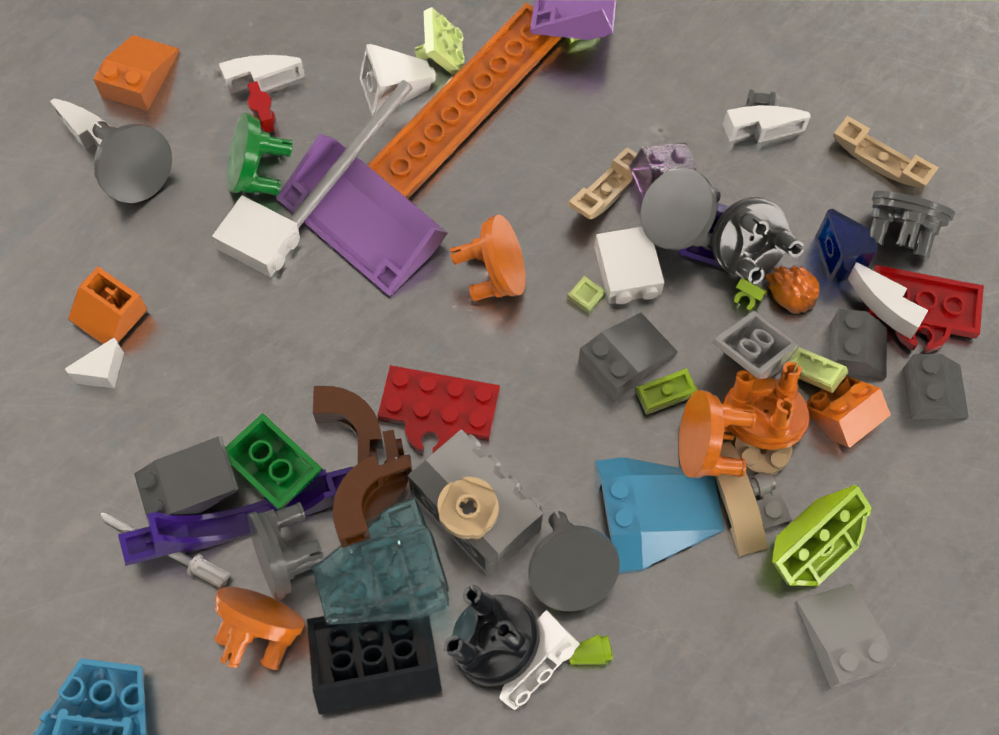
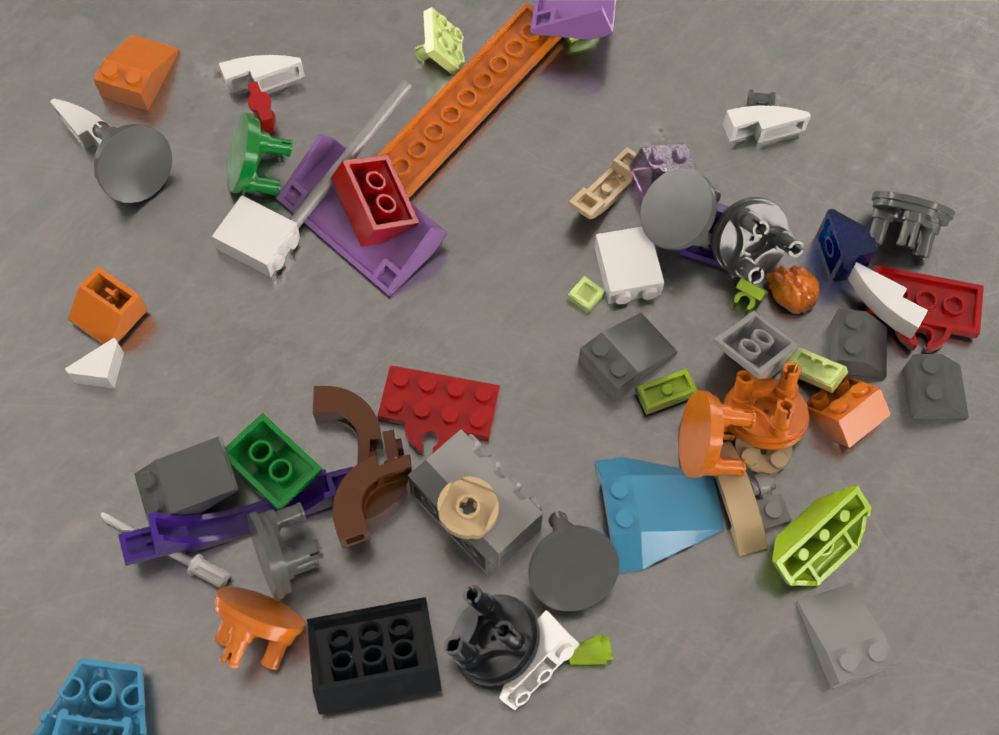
clear light blue wedge [312,497,449,625] -> none
white slope [359,44,436,117] -> none
orange piece [450,214,526,302] -> none
tan slope [833,116,939,188] -> none
none -> red slope [331,155,419,247]

